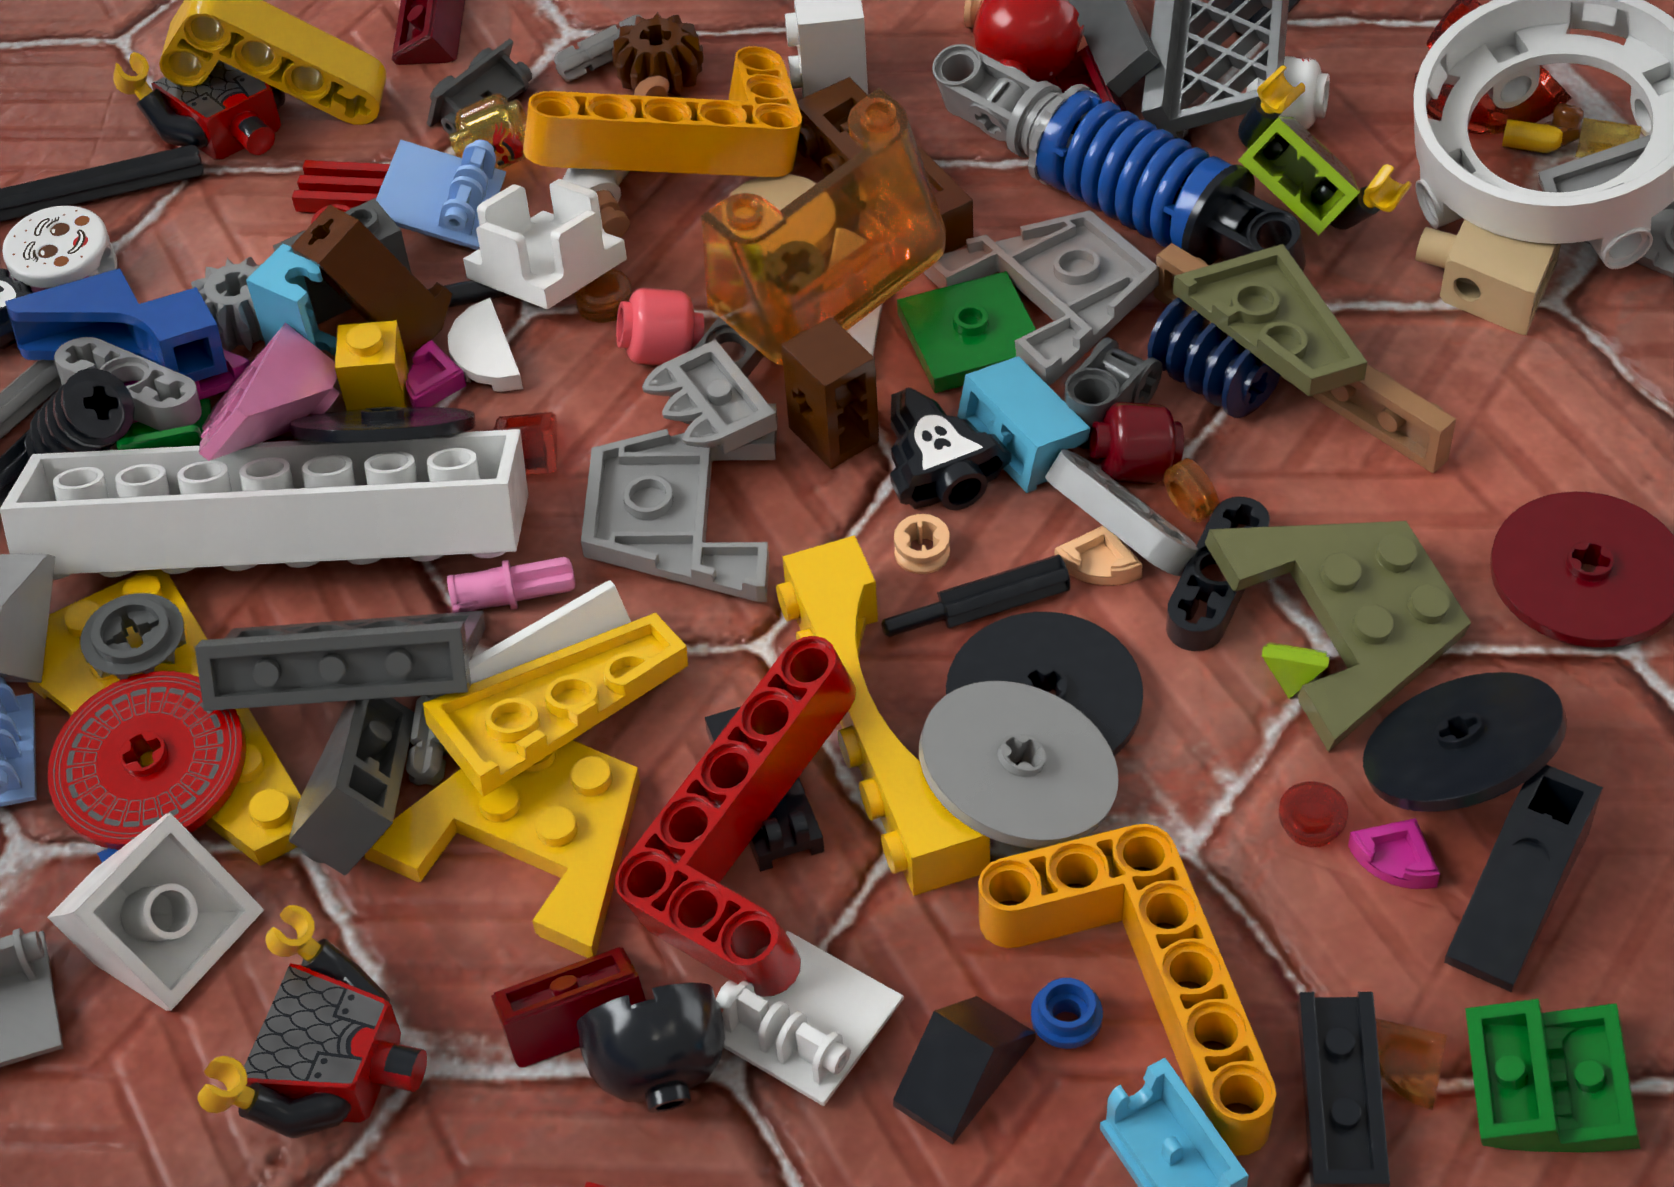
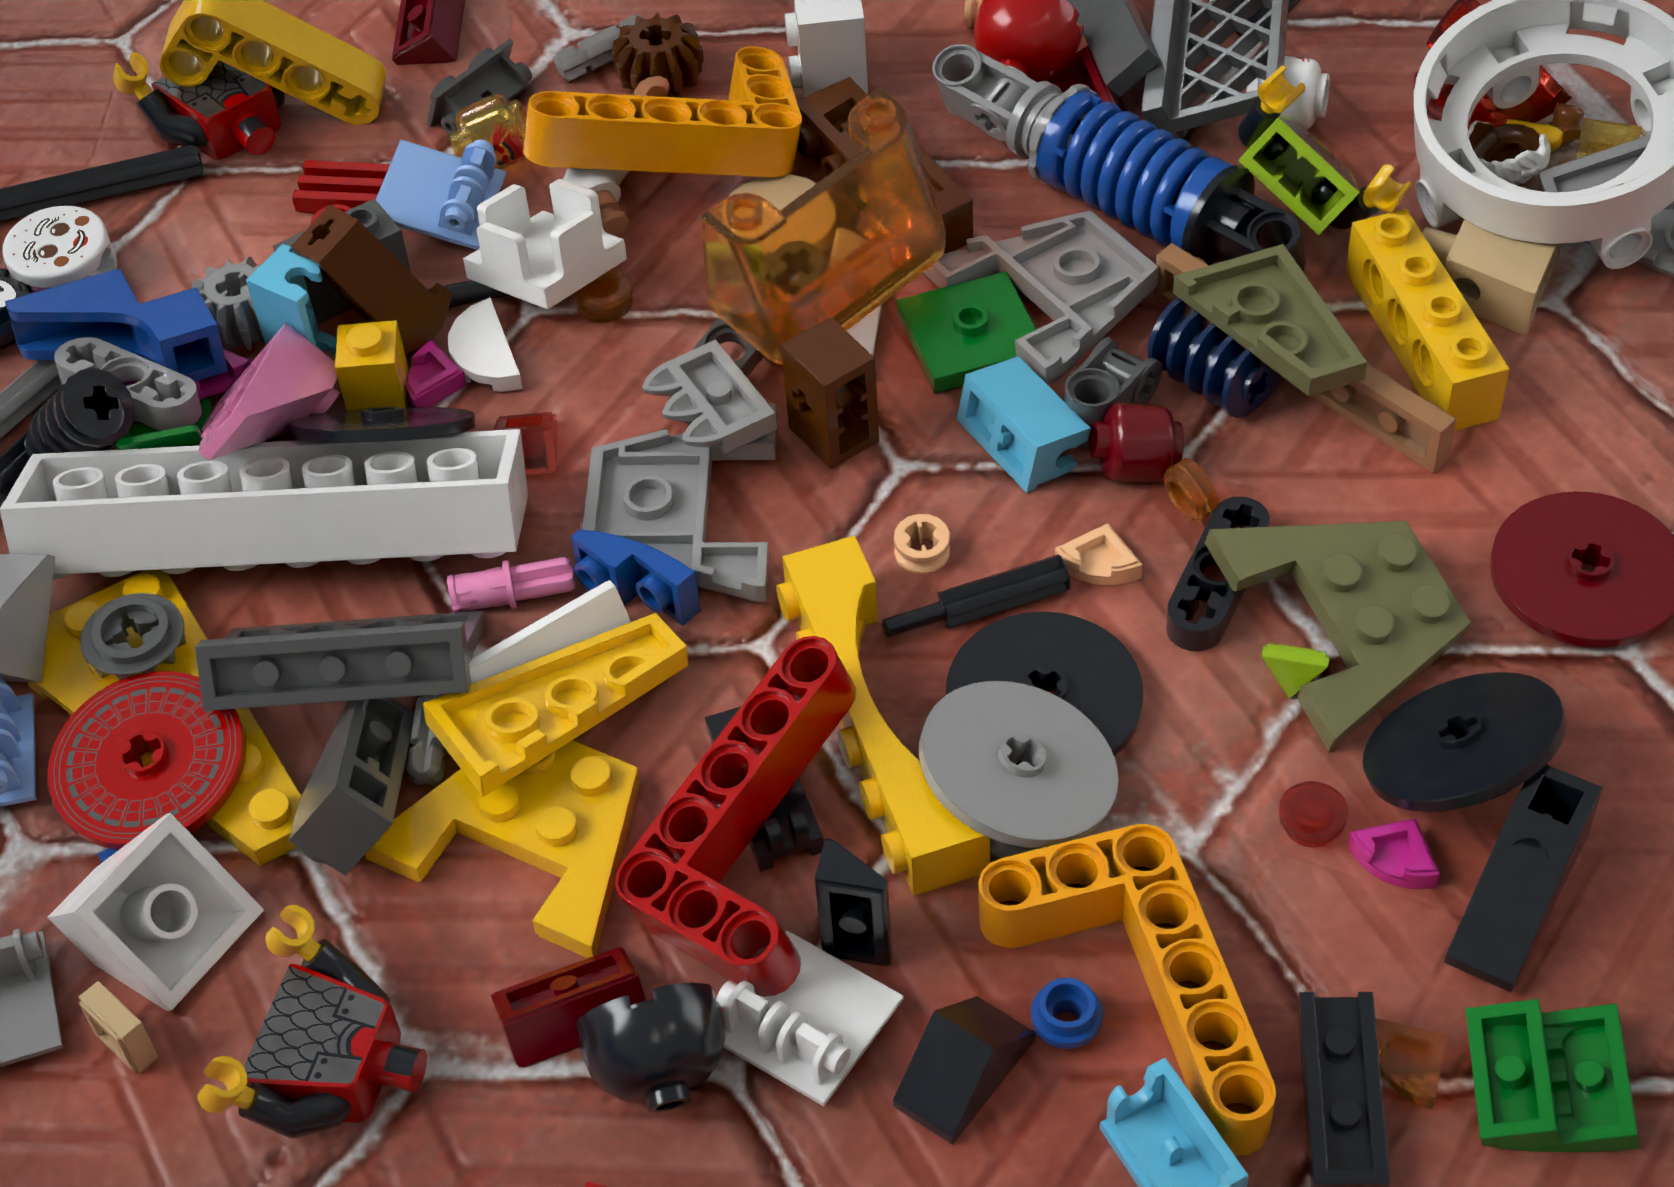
coral head [616,288,704,366] -> none
black rock [890,387,1012,510] -> none
light grey beam [1045,449,1198,576] -> none
none -> tan tile [78,981,159,1074]
none -> blue slope [571,529,701,626]
none -> black slope [815,838,893,966]
none -> yellow brick [1345,209,1510,431]
none -> hair [1468,120,1551,186]

